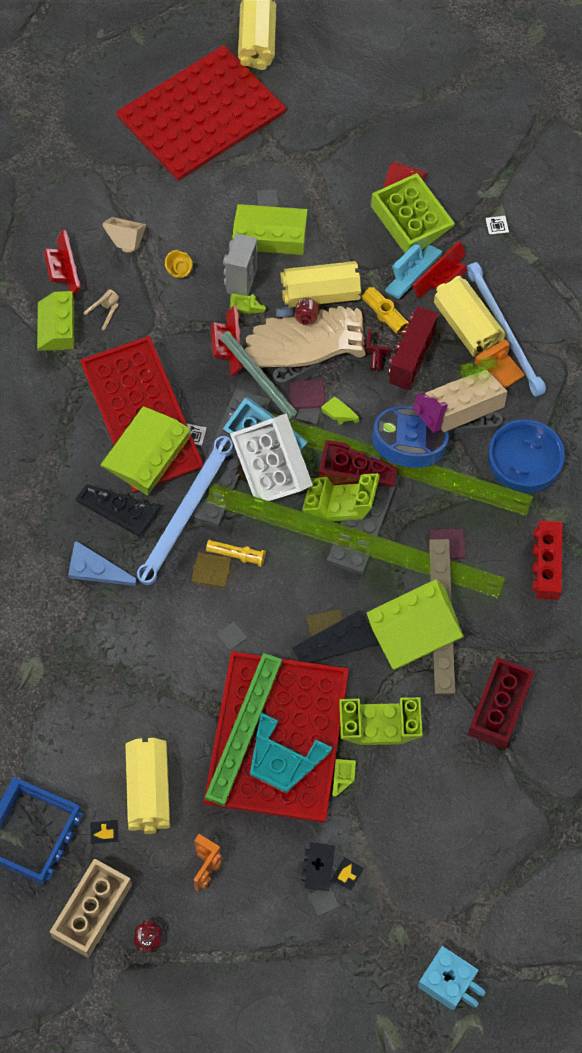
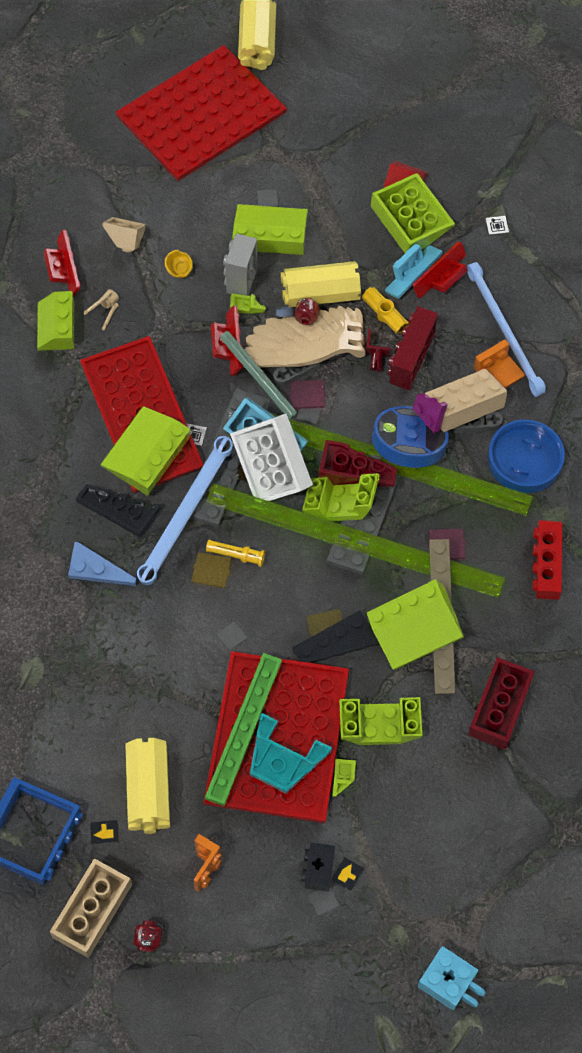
lime slope [321,396,360,425] -> none
light yellow brick [434,276,505,357] -> none
clear neon green plate [456,356,498,378] -> none

